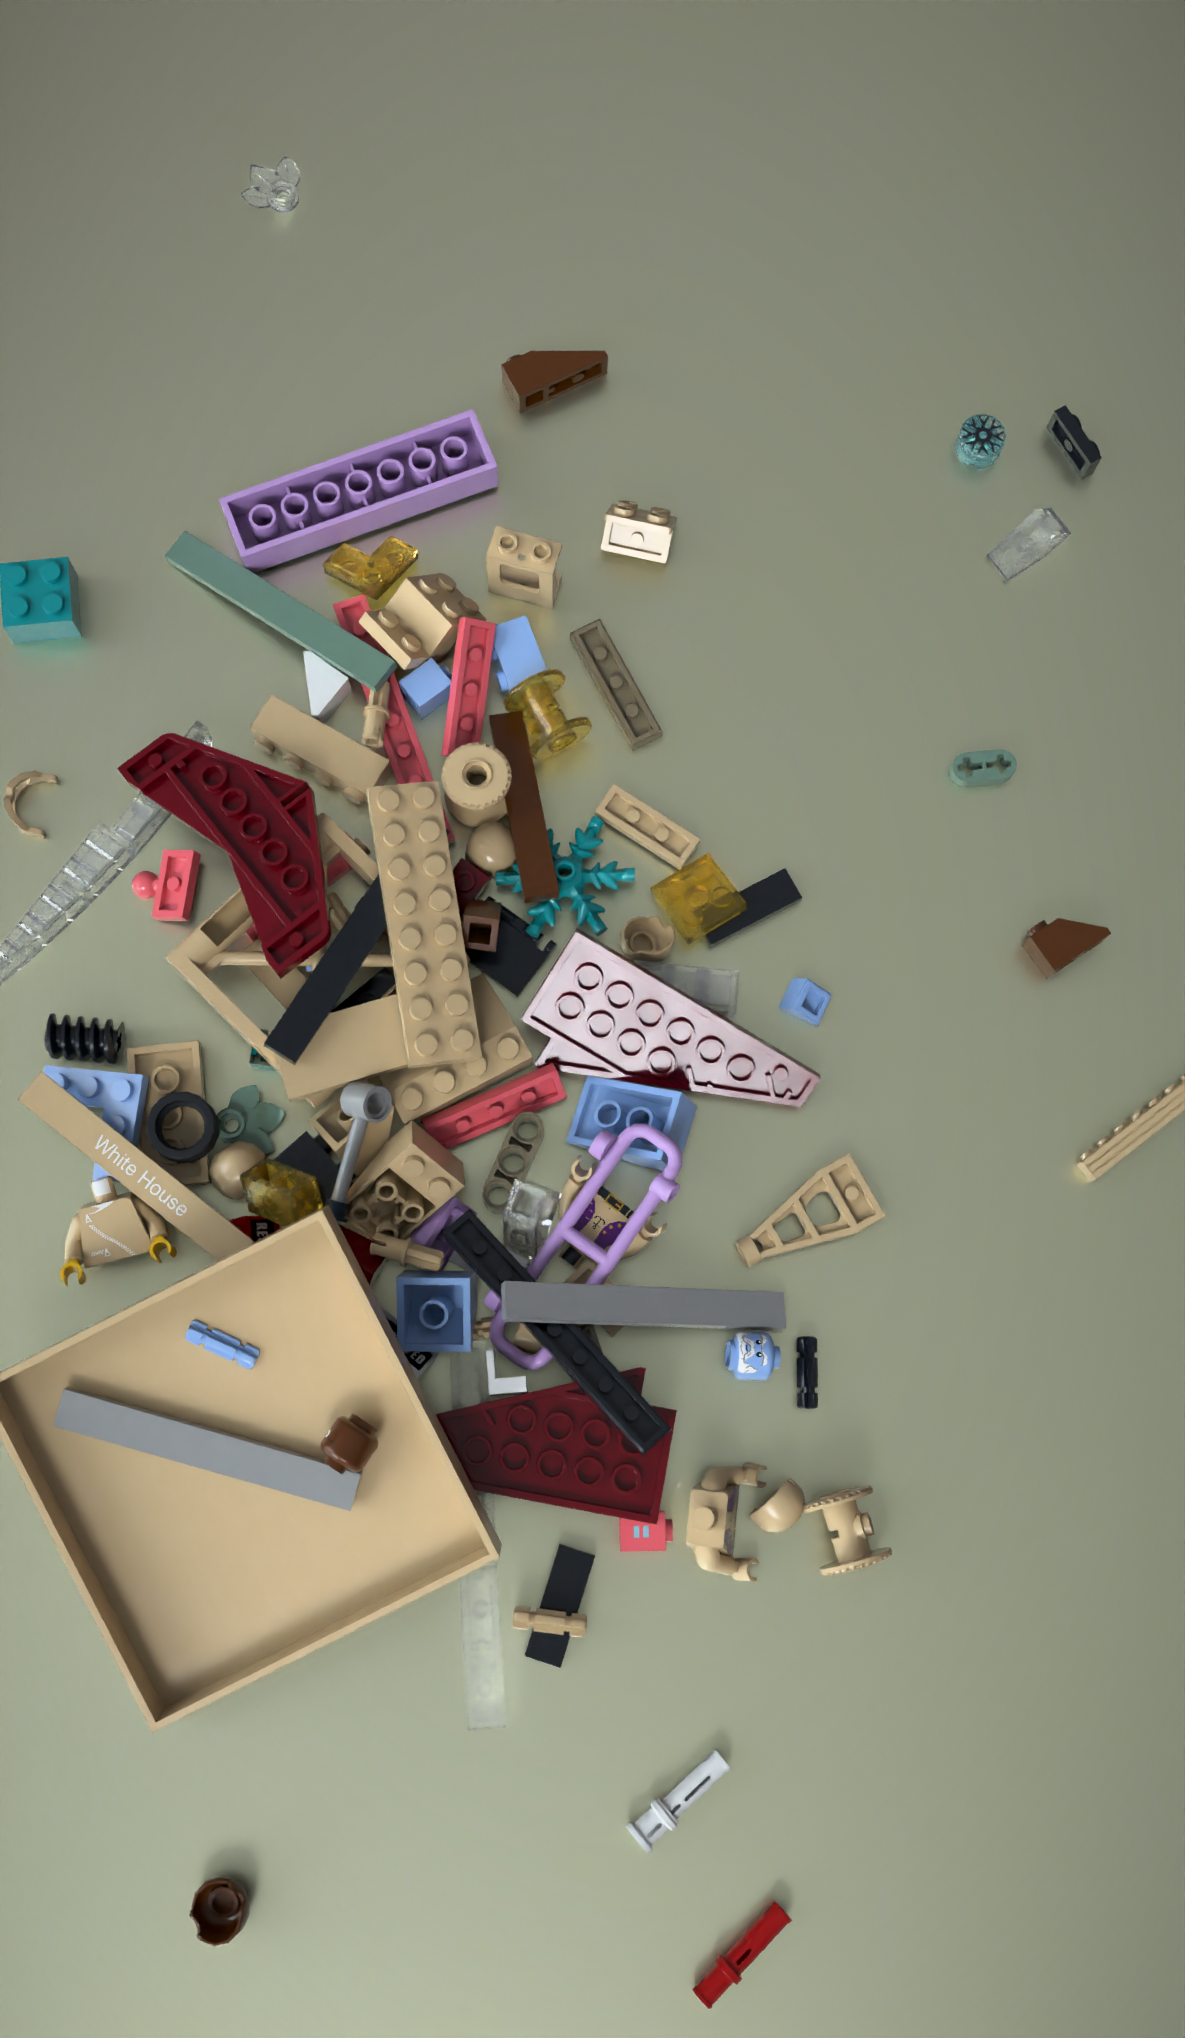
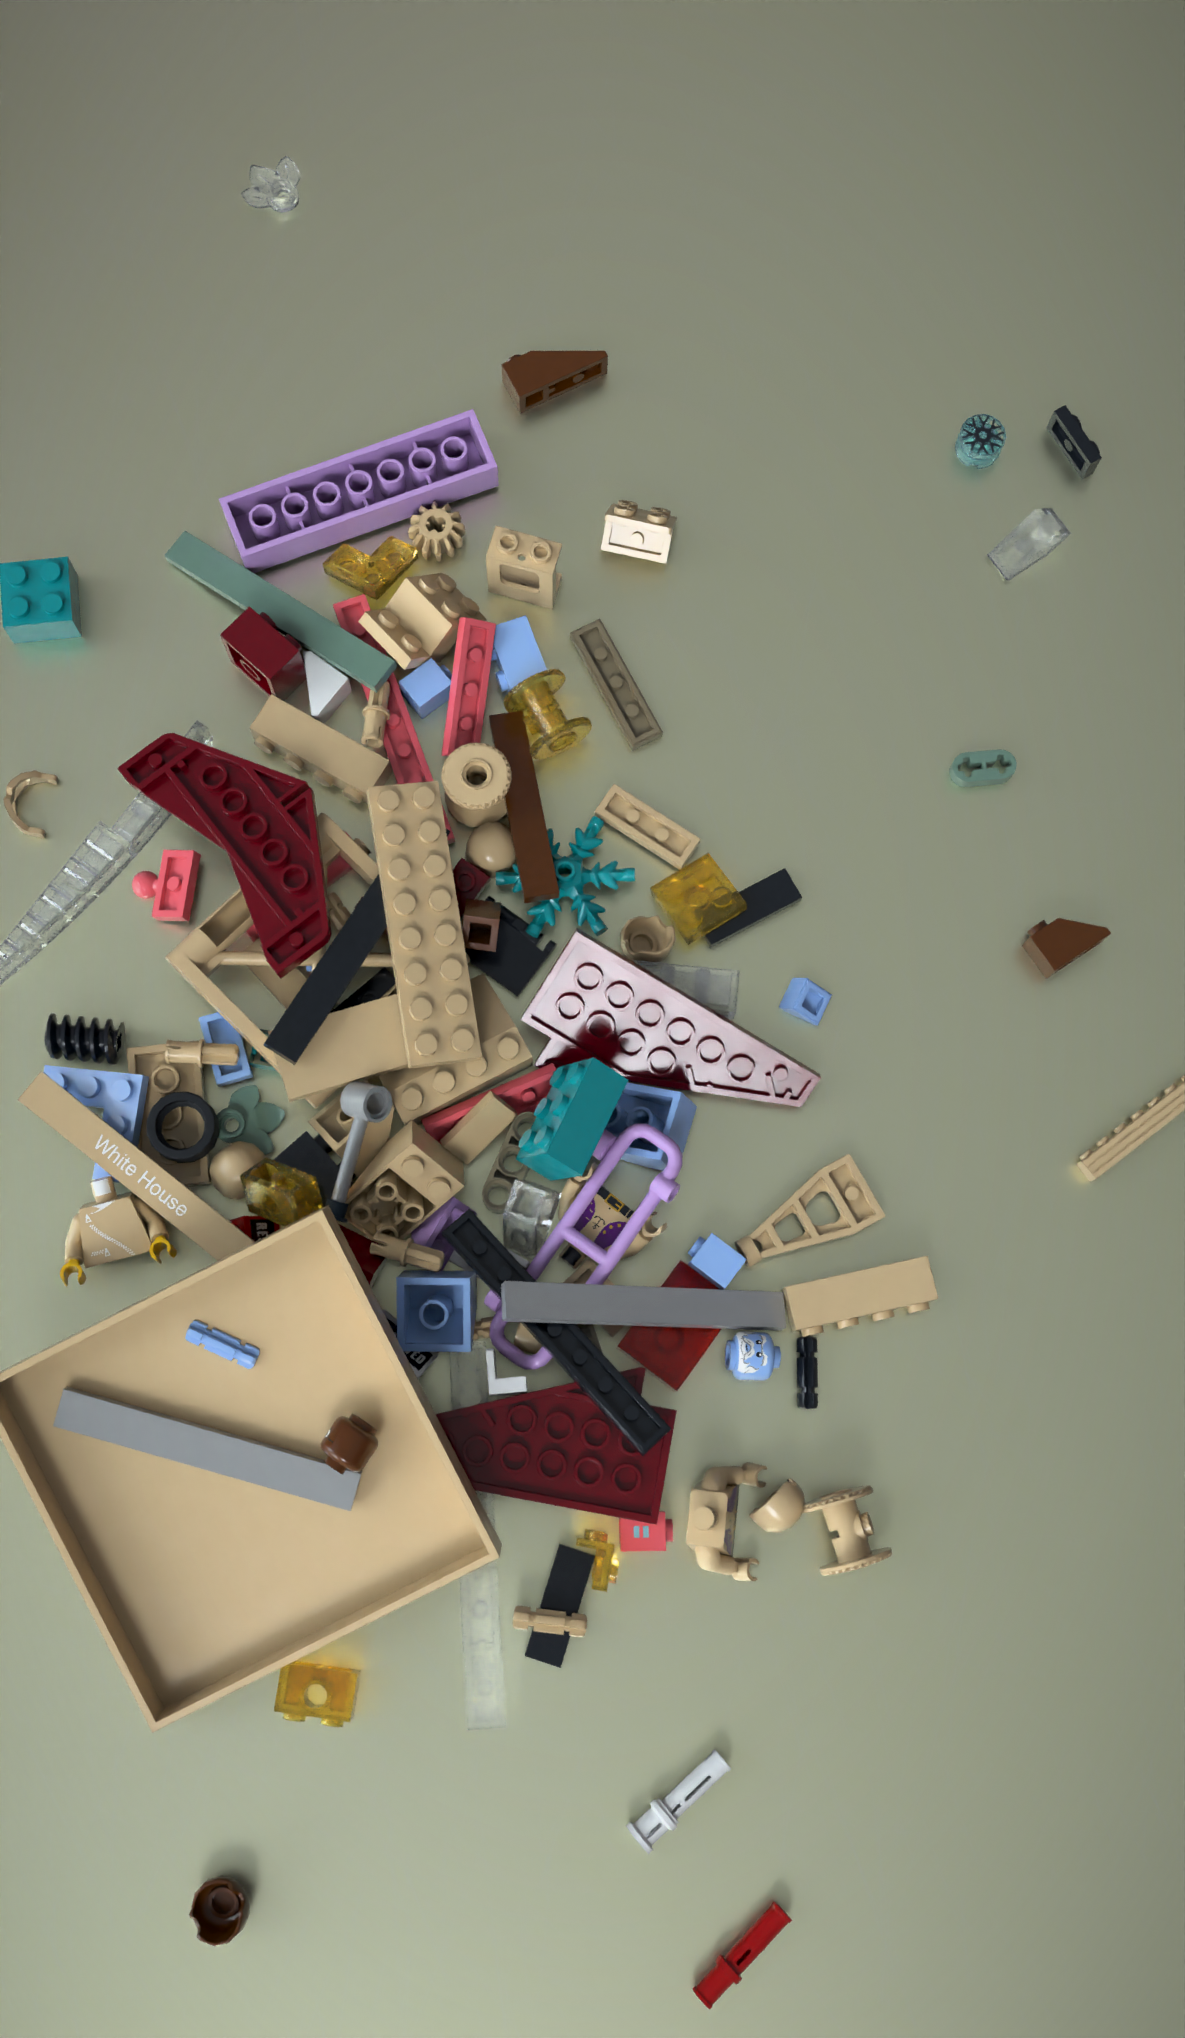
none -> tan axle [165,1039,239,1068]
none -> light blue plate [199,1012,253,1087]
none -> dark red brick [220,606,307,701]
none -> clear yellow brick [274,1661,361,1727]
none -> tan gear [408,501,465,562]
none -> tan tile [440,1090,517,1165]
none -> teal brick [516,1057,628,1181]
none -> clear yellow bracket [575,1529,619,1592]
none -> clear red slope [616,1260,721,1392]
none -> light blue brick [688,1233,747,1290]
none -> tan brick [782,1256,938,1337]

